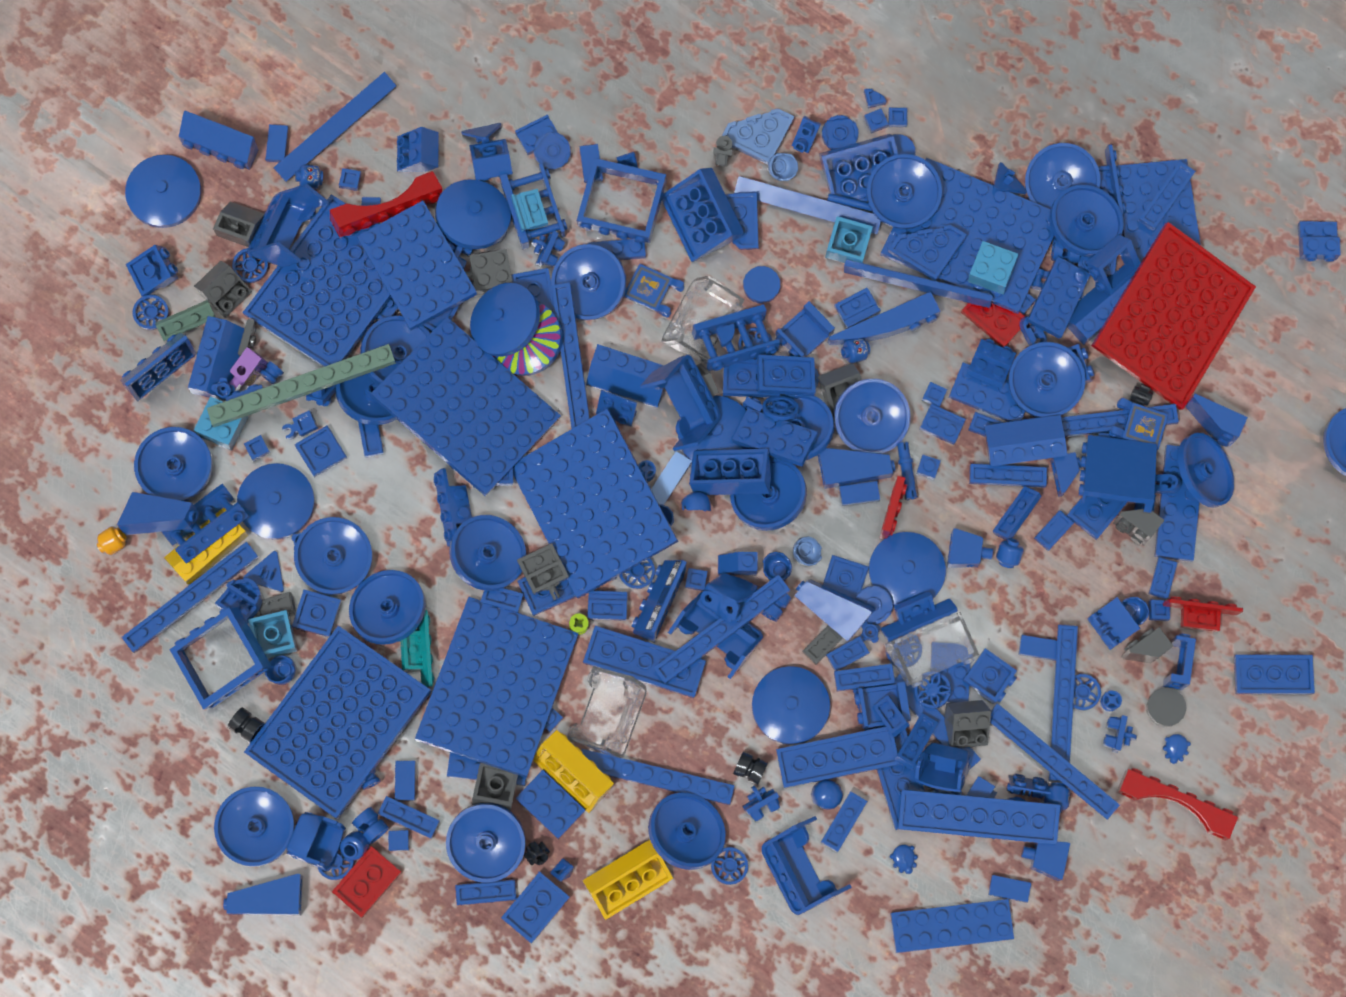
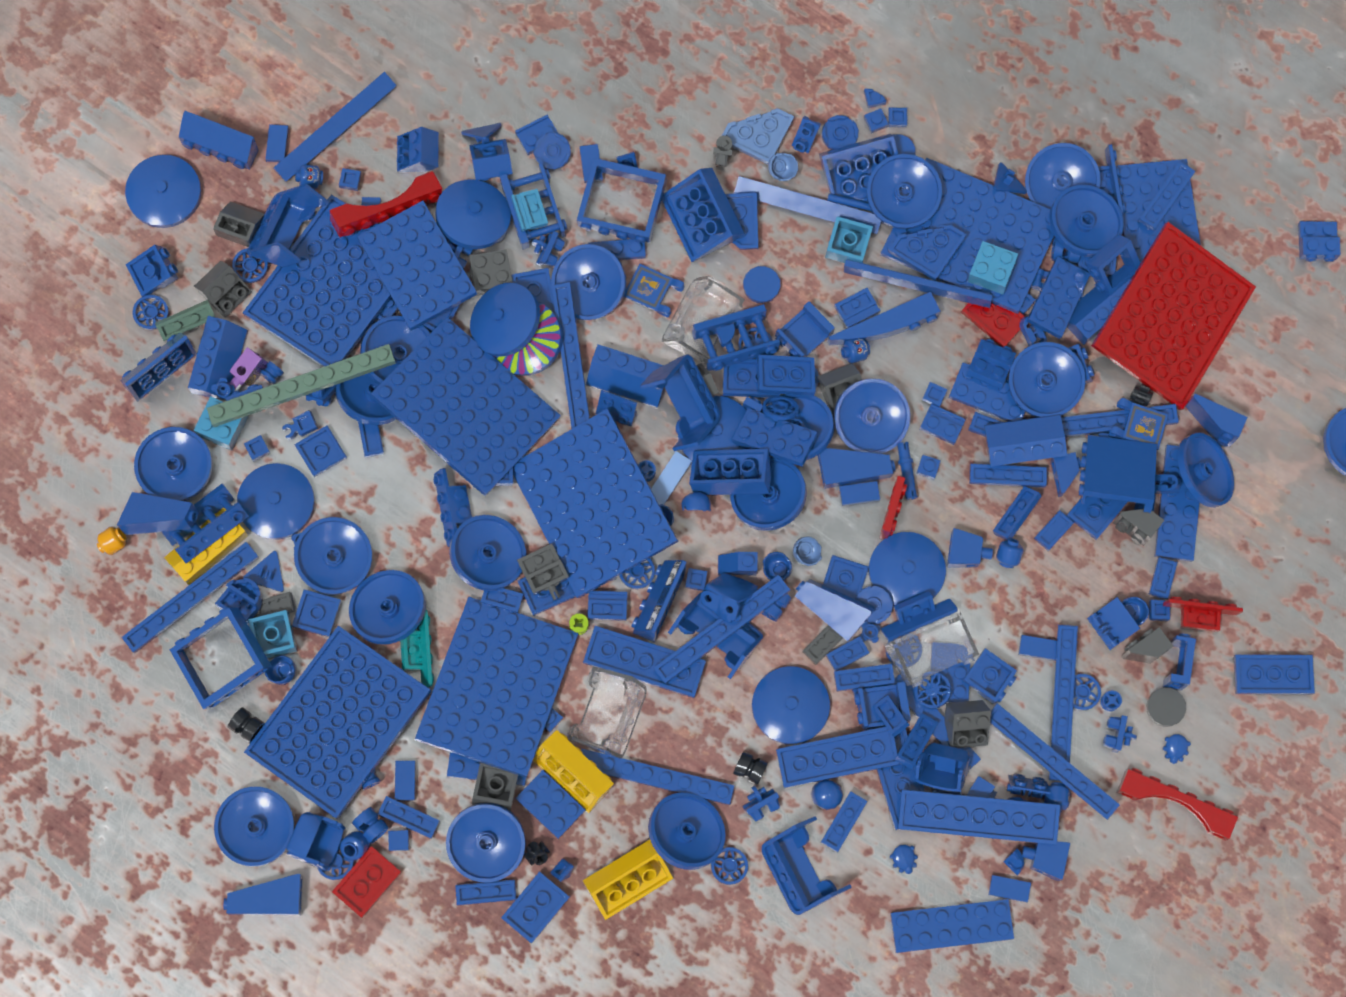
dark grey plate [238,319,257,357] -> none
none -> blue tile [1003,849,1024,876]

